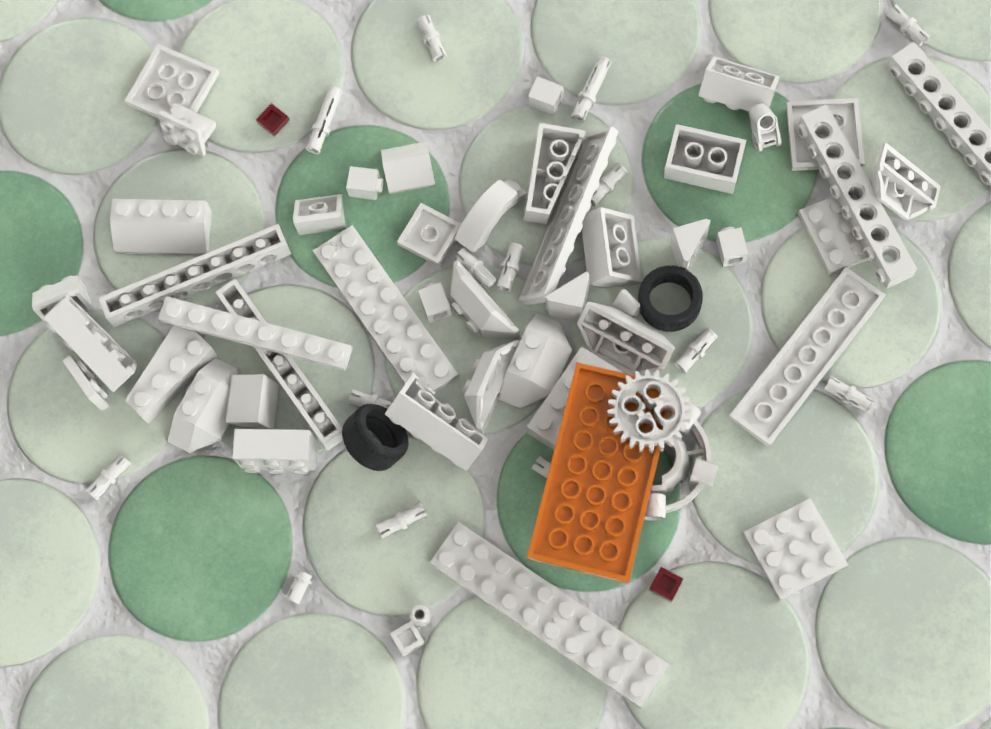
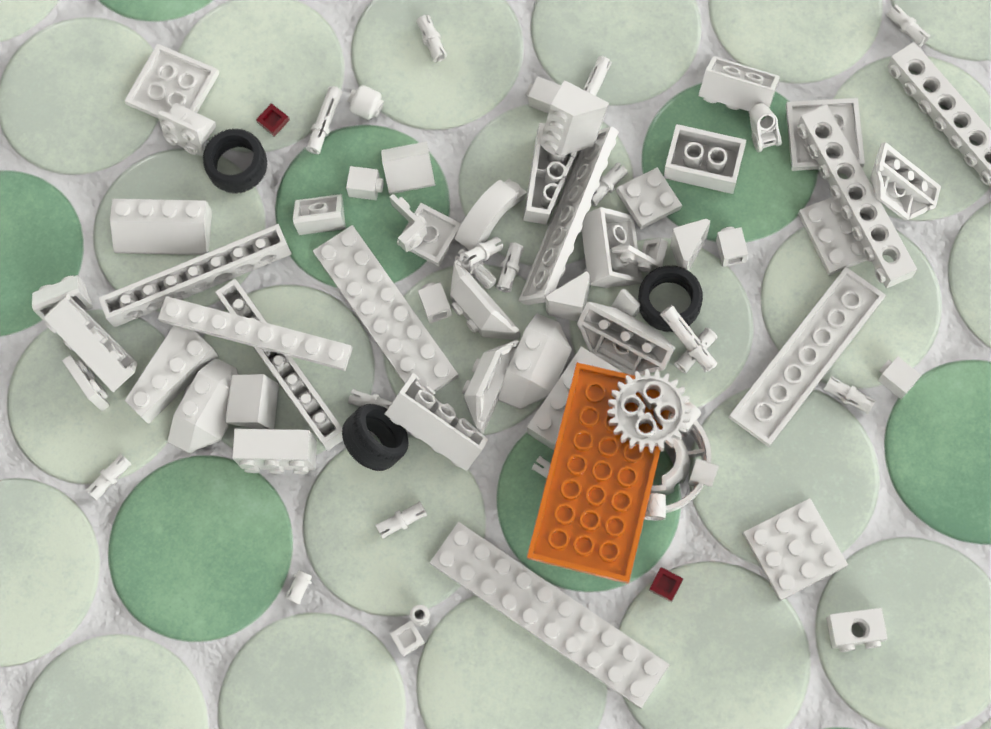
none -> black tyre [203,128,267,193]
none -> white head [347,85,384,120]
none -> white bracket [389,194,428,252]
none -> white pin [460,237,503,268]
none -> white slope [540,80,609,155]
none -> white bracket [612,238,668,272]
none -> white plate [616,167,682,230]
none -> white pin [660,305,718,373]
none -> white brick [826,608,888,652]
none -> white brick [878,356,922,399]

